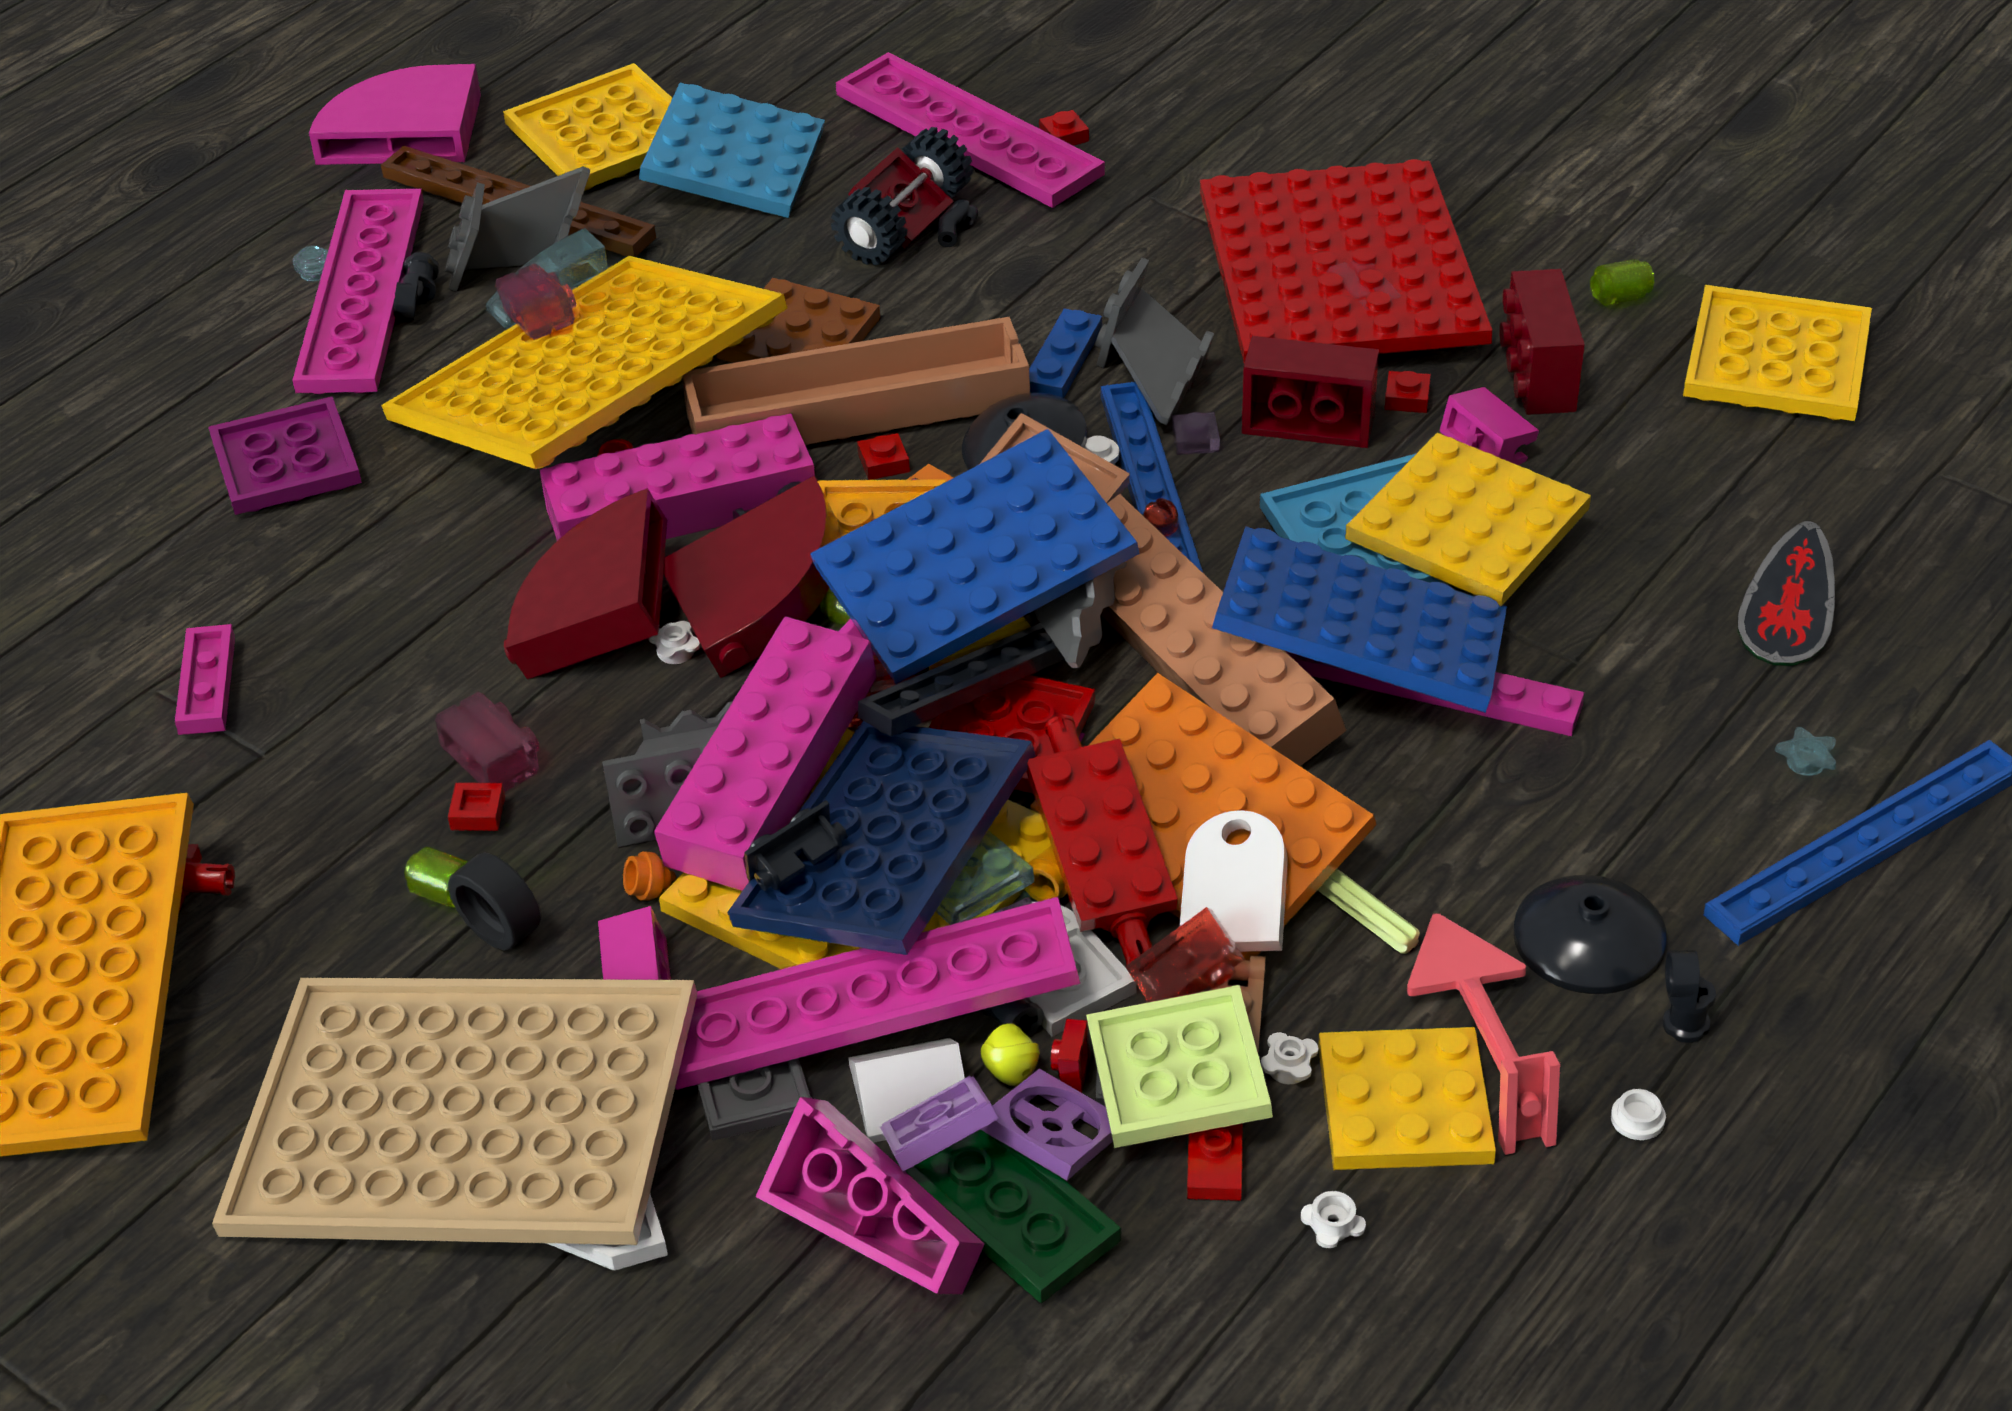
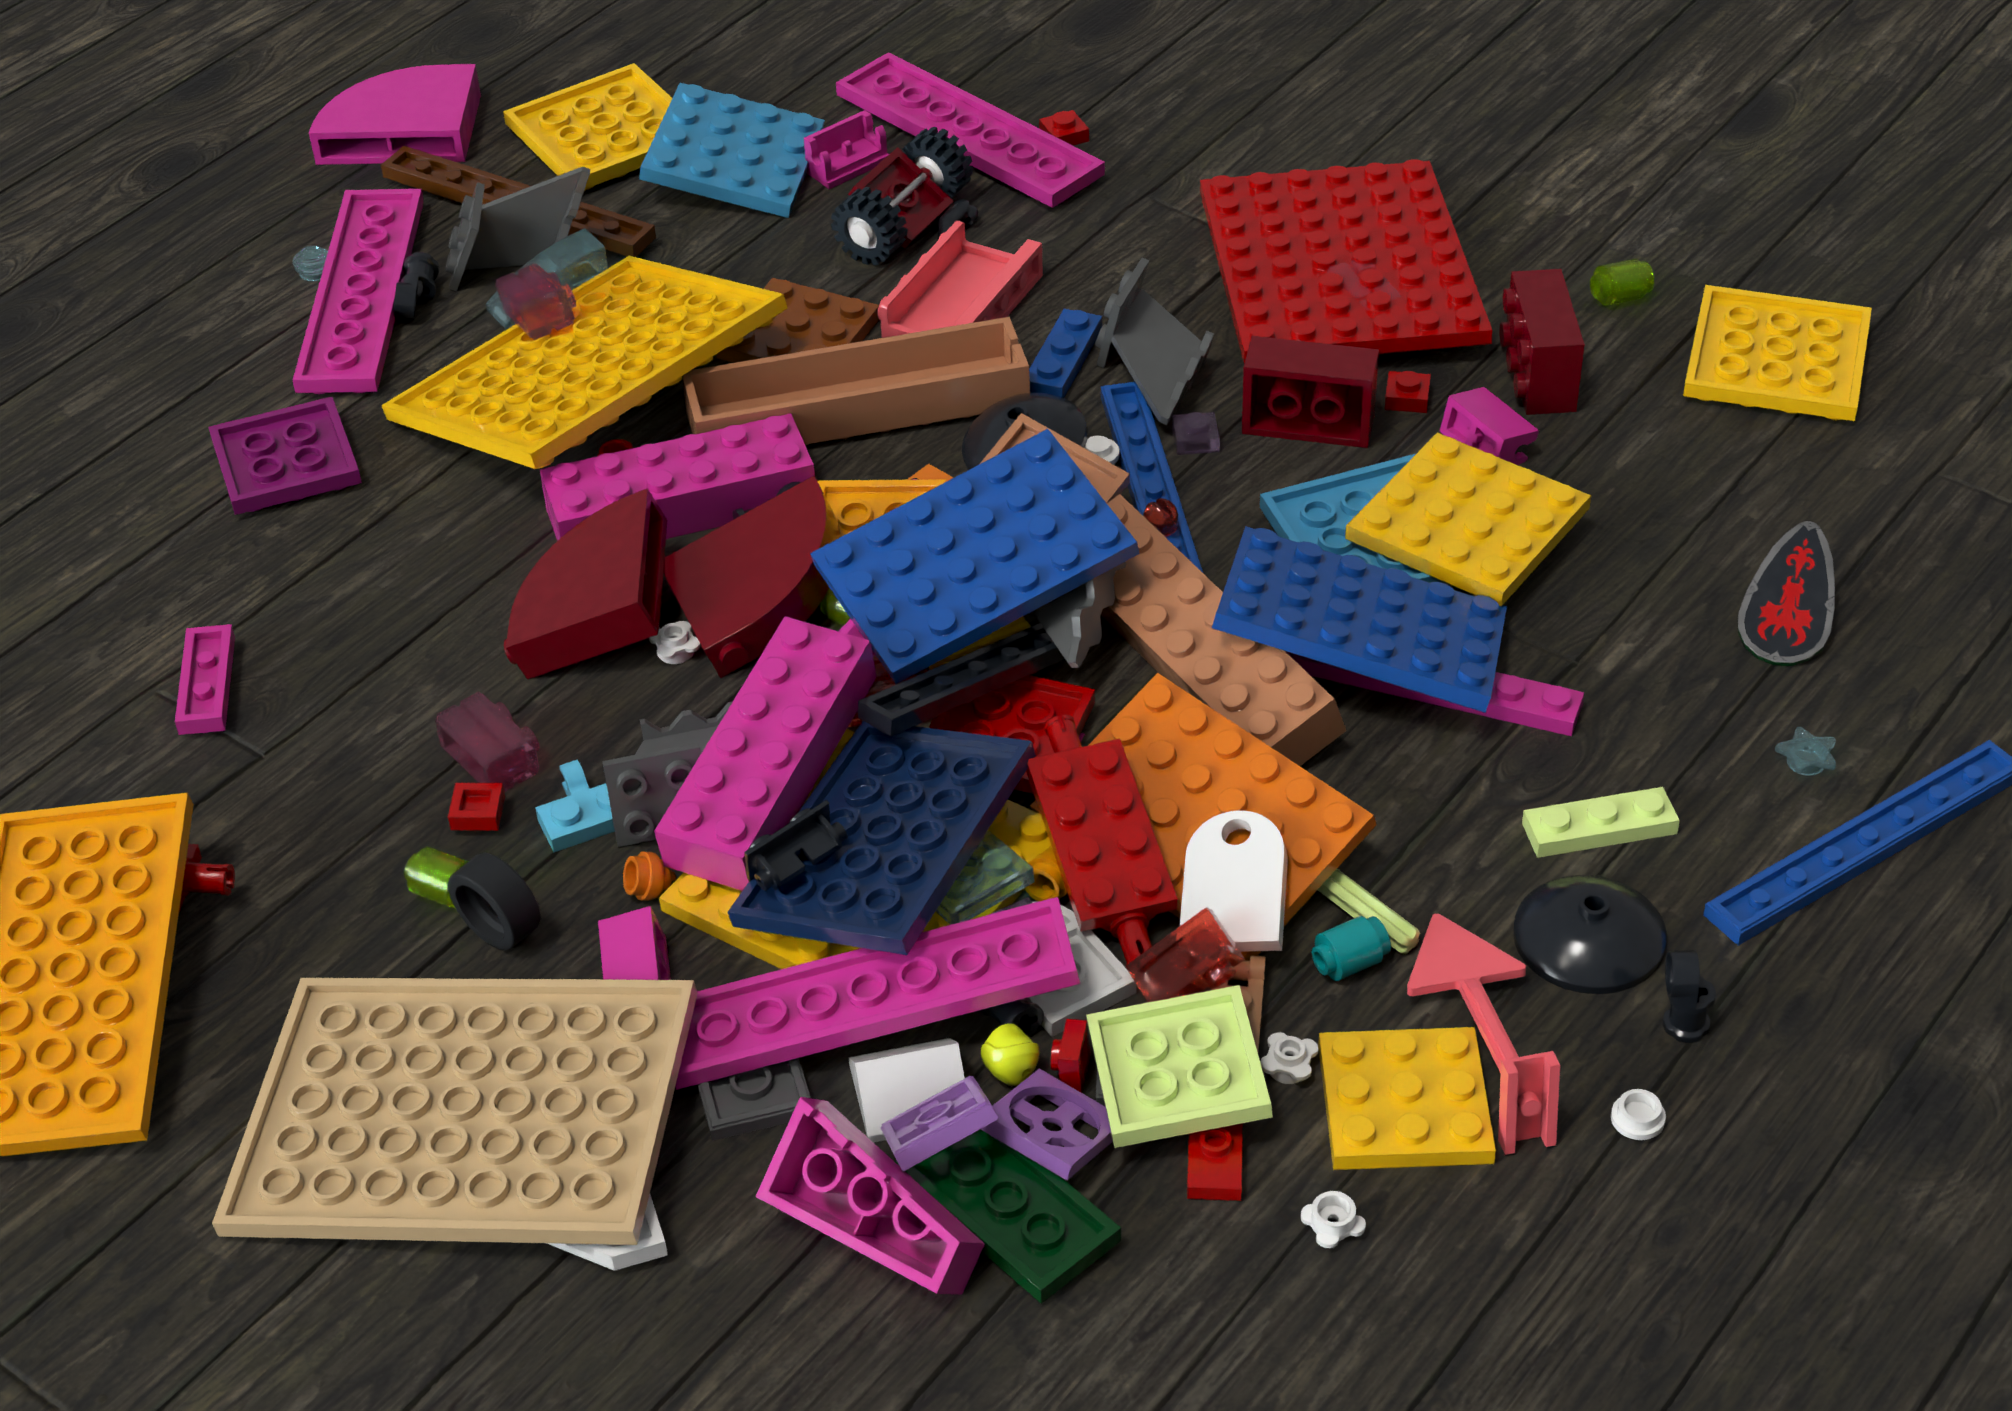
red plate [857,433,910,480] -> none
none -> medium azure plate [535,760,615,853]
none -> dark pink hinge [804,110,889,189]
none -> coral panel [878,220,1043,338]
none -> teal brick [1311,916,1391,981]
none -> yellowish green plate [1522,787,1680,858]

